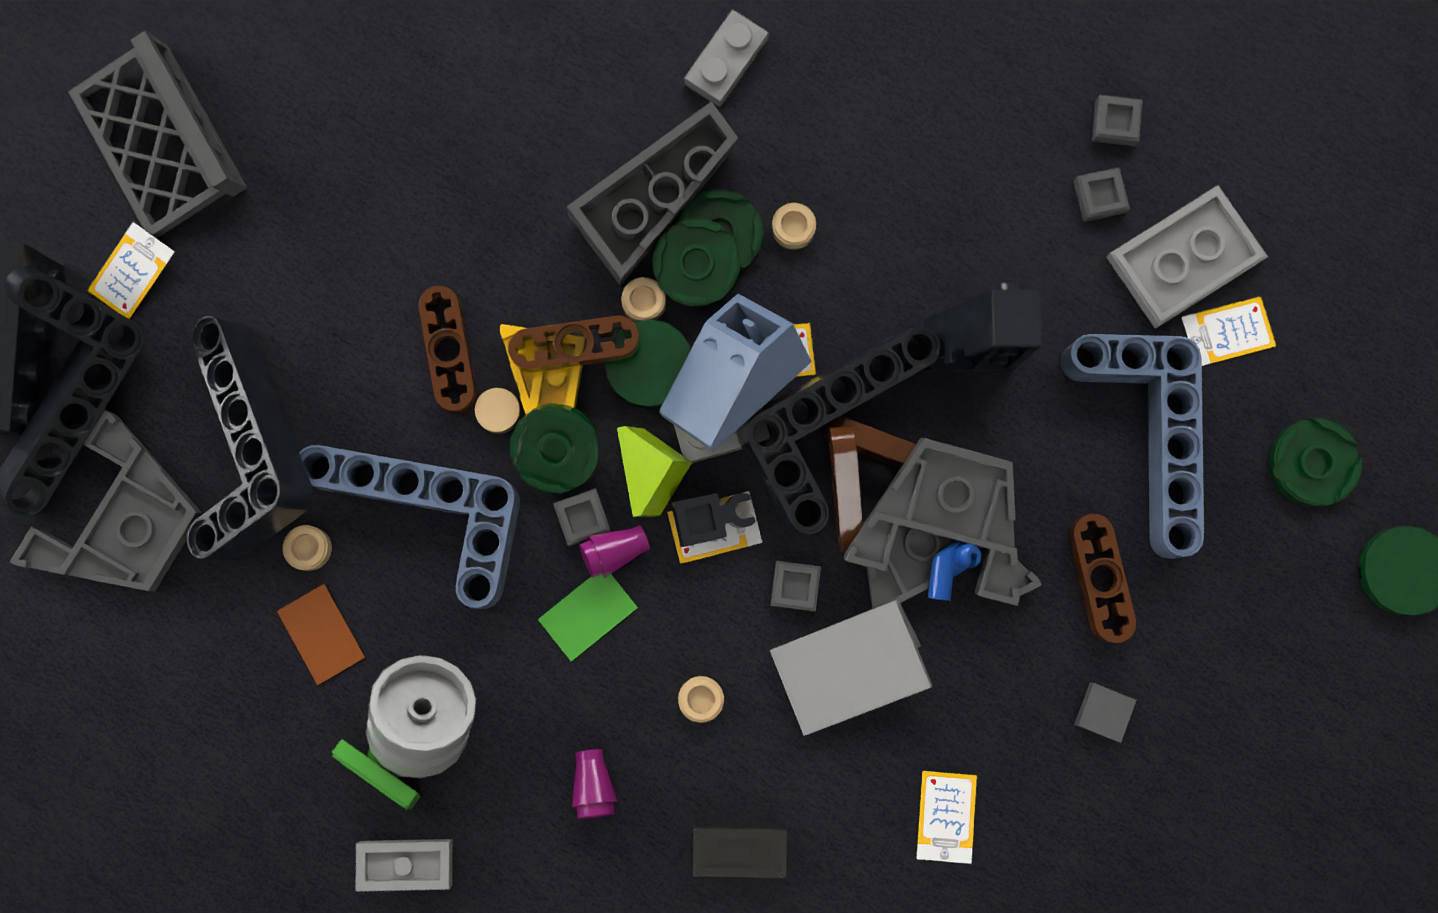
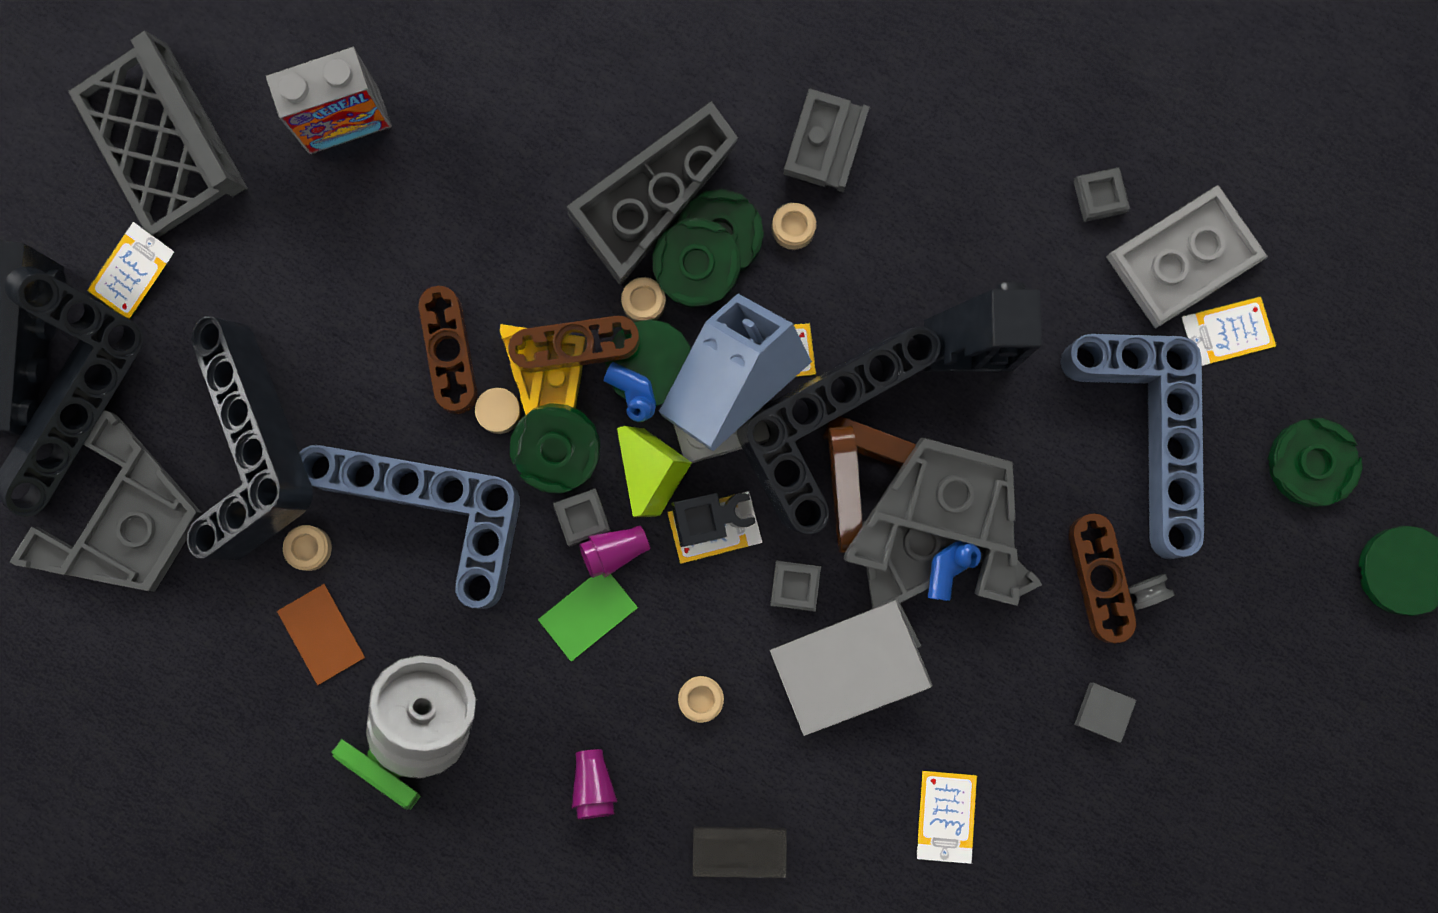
light grey plate [356,839,452,891] -> none
light grey plate [684,9,768,107] -> none
dark grey tile [1092,95,1142,146] -> none
none -> light grey brick [266,47,392,154]
none -> blue arm [604,362,656,422]
none -> dark grey plate [783,89,870,192]
none -> dark grey bush [1128,574,1175,610]

